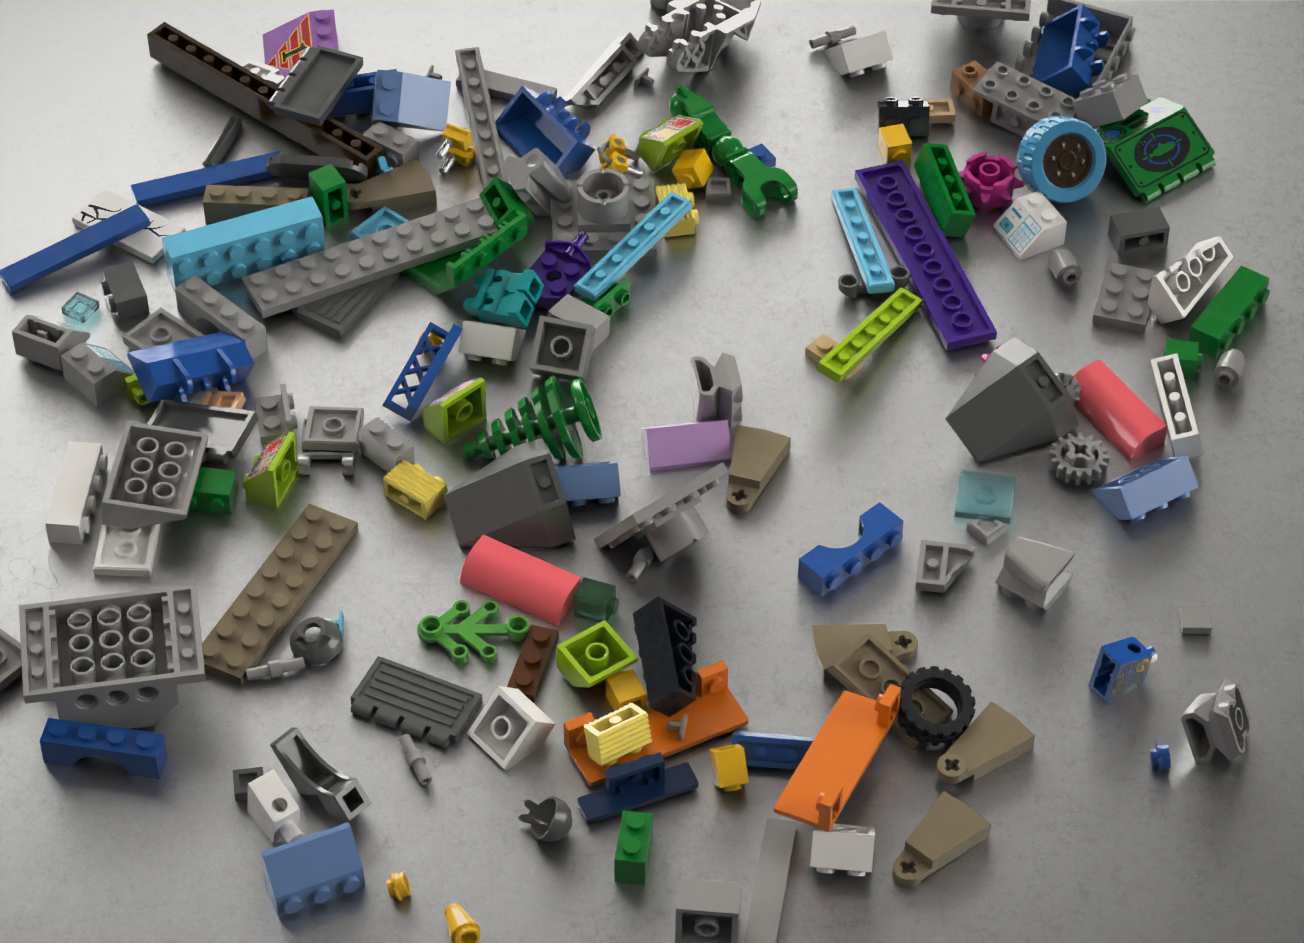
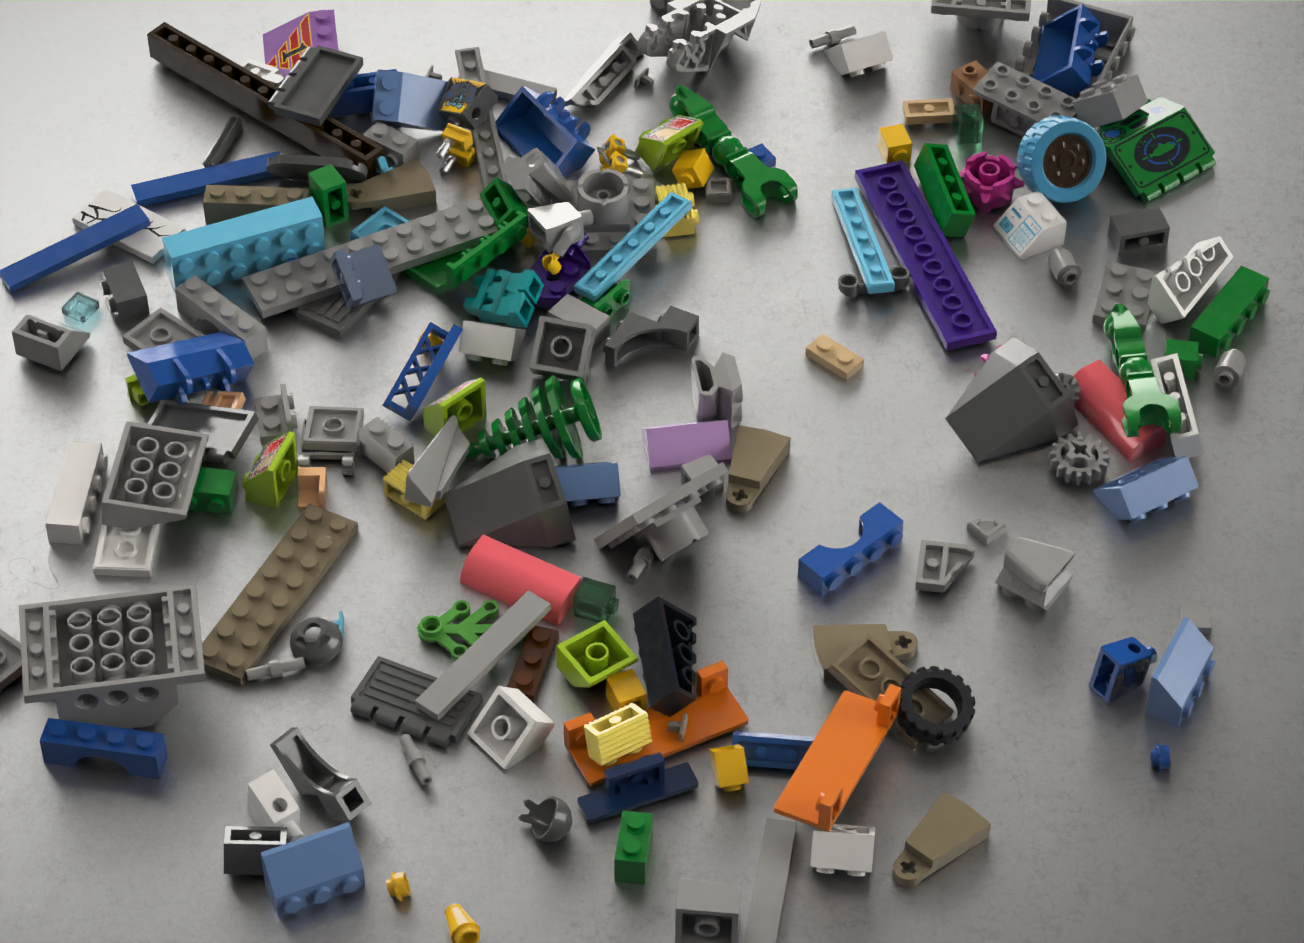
light grey slope [60,342,135,406] -> none
dark grey plate [233,767,264,801] -> none
lime plate [816,287,923,383] -> none
black bracket [877,97,930,136] -> none
dark tan piece [936,702,1035,784] -> none
clear light blue tile [954,470,1016,524] -> none
light grey piece [1181,679,1251,764] -> none
none -> dark grey brick [224,826,287,876]
none -> light nougat panel [297,467,328,511]
none -> sand blue bracket [329,244,397,309]
none -> light grey wedge [405,415,470,508]
none -> light grey tile [415,590,551,721]
none -> dark grey torso [438,77,498,131]
none -> light grey torso [521,202,594,275]
none -> dark grey arch [603,306,699,368]
none -> light grey panel [681,454,724,494]
none -> clear green brick [952,103,984,145]
none -> green piece [1103,303,1182,438]
none -> medium blue slope [1145,617,1215,727]

